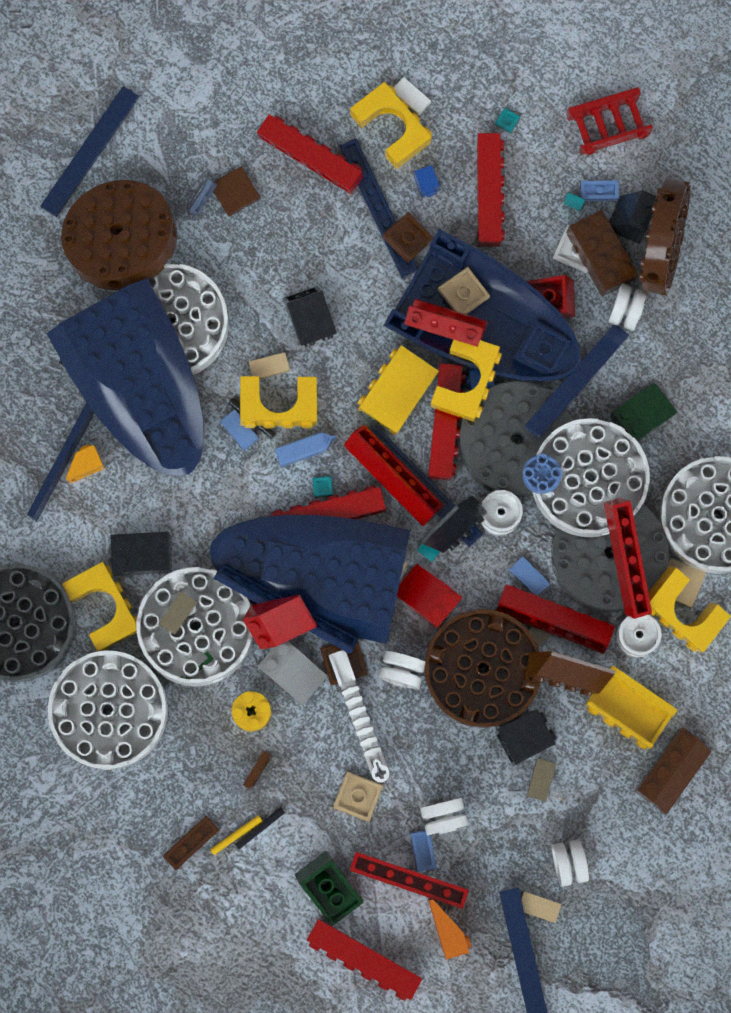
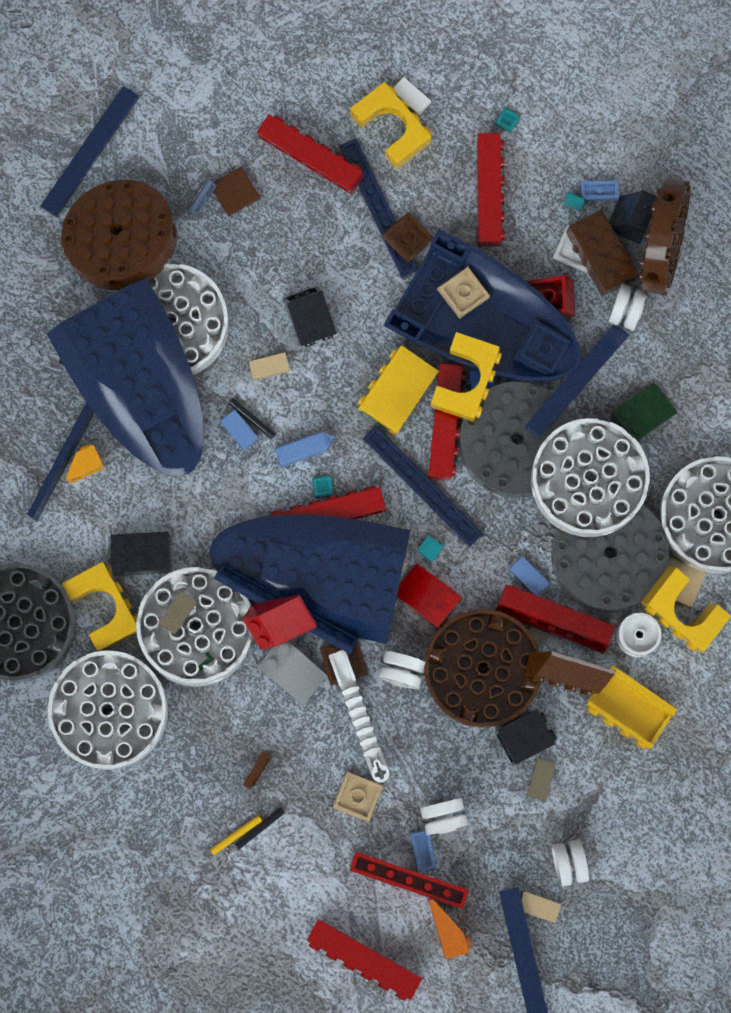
reddish brown tile [163,816,220,871] -> none
yellow brick [231,691,271,732] -> none
yellow arch [240,376,317,429] -> none
dark green slope [294,851,364,926] -> none
red brick [343,424,444,526] -> none
red fence [404,299,488,347] -> none
blue brick [414,165,440,197] -> none
black slope [420,495,488,553] -> none
white wheel [481,490,523,536] -> none
medium blue tile [522,454,562,494] -> none
red fence [566,87,653,155] -> none
red brick [603,497,652,619] -> none
reddish brown slope [634,727,712,815] -> none

